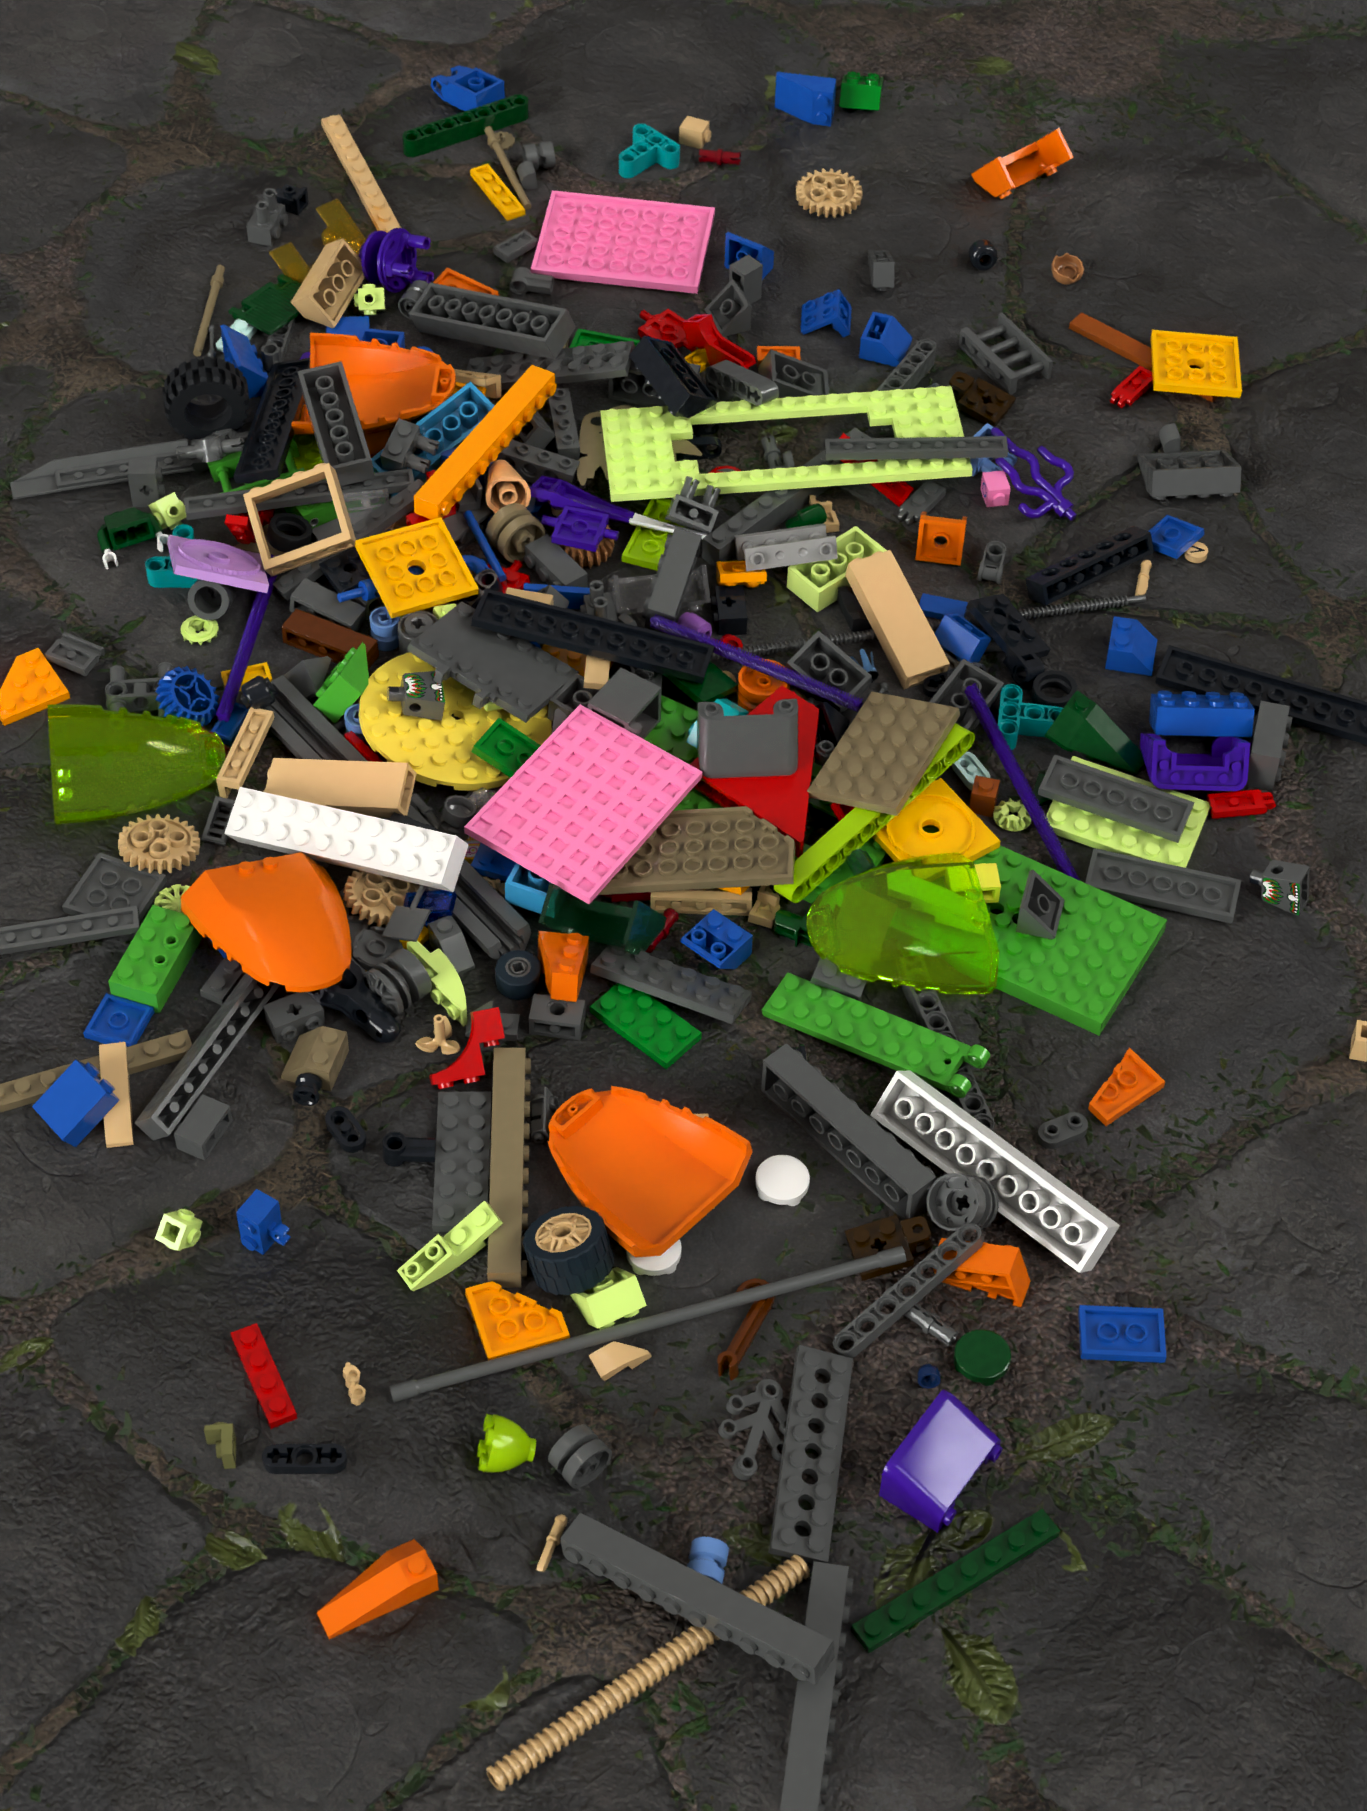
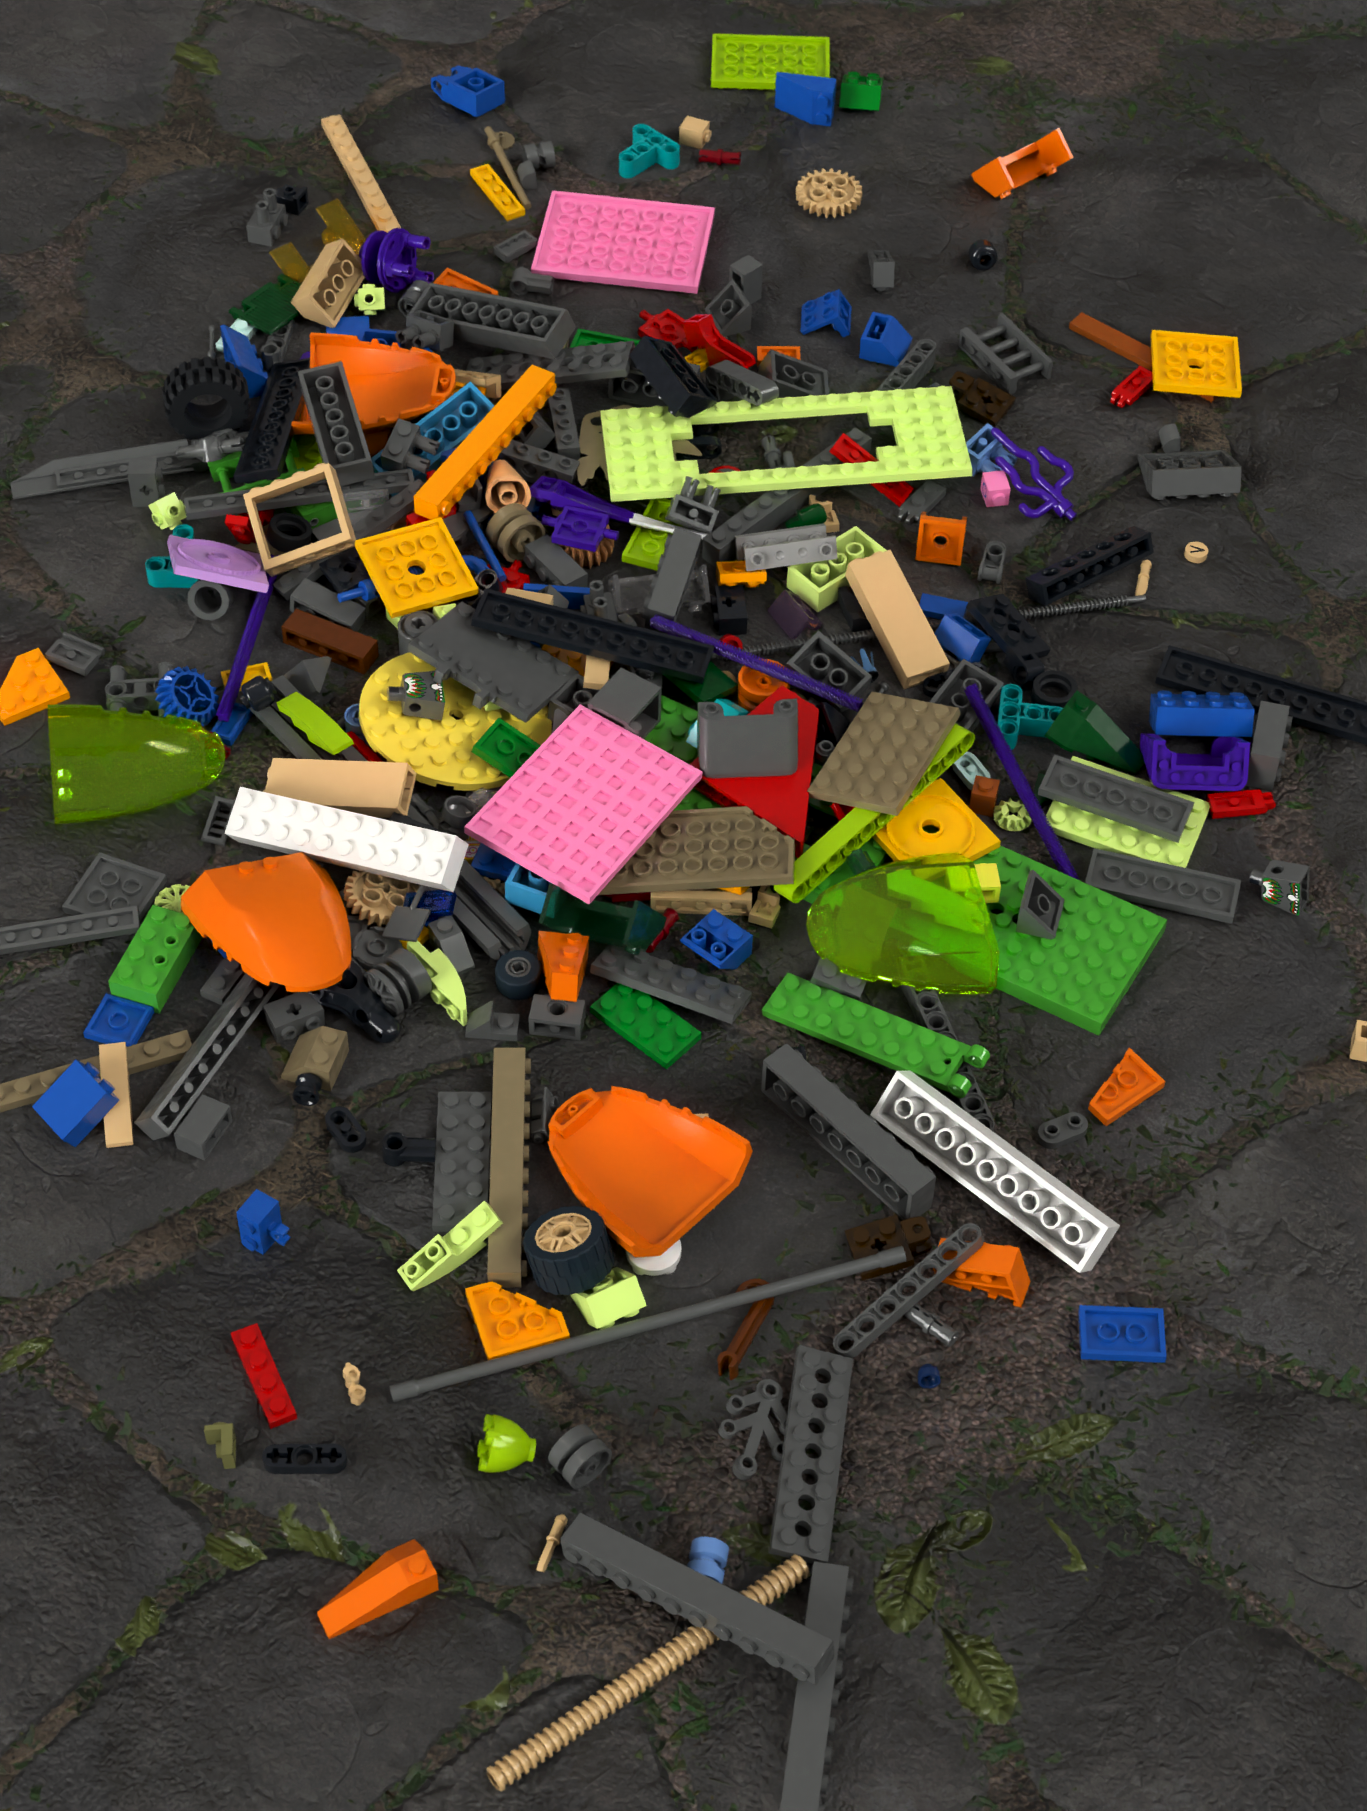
dark green torso [97,507,169,570] -> none
tan gear [118,814,200,874] -> none
yellowish green brick [155,1209,203,1251] -> none
yellowish green gear [181,615,219,645] -> none
dark tan bar [193,265,225,357] -> none
tan fence [216,707,275,798] -> none
bright green slope [313,642,369,723] -> none
medium blue wheel [369,606,400,651] -> none
dark green beam [403,94,529,158] -> none
tan plant [415,1014,461,1055] -> none
red arch [429,1007,505,1089] -> none
tan slope [589,1341,652,1381] -> none
medium lavender brick [677,612,712,638] -> none
blue slope [725,232,774,280] -> none
white tile [755,1155,810,1206] -> none
dark green arm [774,910,820,947] -> none
dark grey plate [825,436,1008,461] -> none
dark green plate [851,1508,1060,1654] -> none
windscreen [879,1389,1003,1533] -> none
dark grey wheel [927,1173,999,1231] -> none
dark green tile [954,1329,1011,1386] -> none
medium nougat hair [1051,253,1084,285] -> none
blue slope [1105,616,1157,676] -> none
blue plate [1149,515,1204,559] -> none
none -> lime slope [276,692,354,755]
none -> dark grey brick [395,310,454,352]
none -> lime plate [711,34,830,90]
none -> clear purple panel [768,589,822,640]

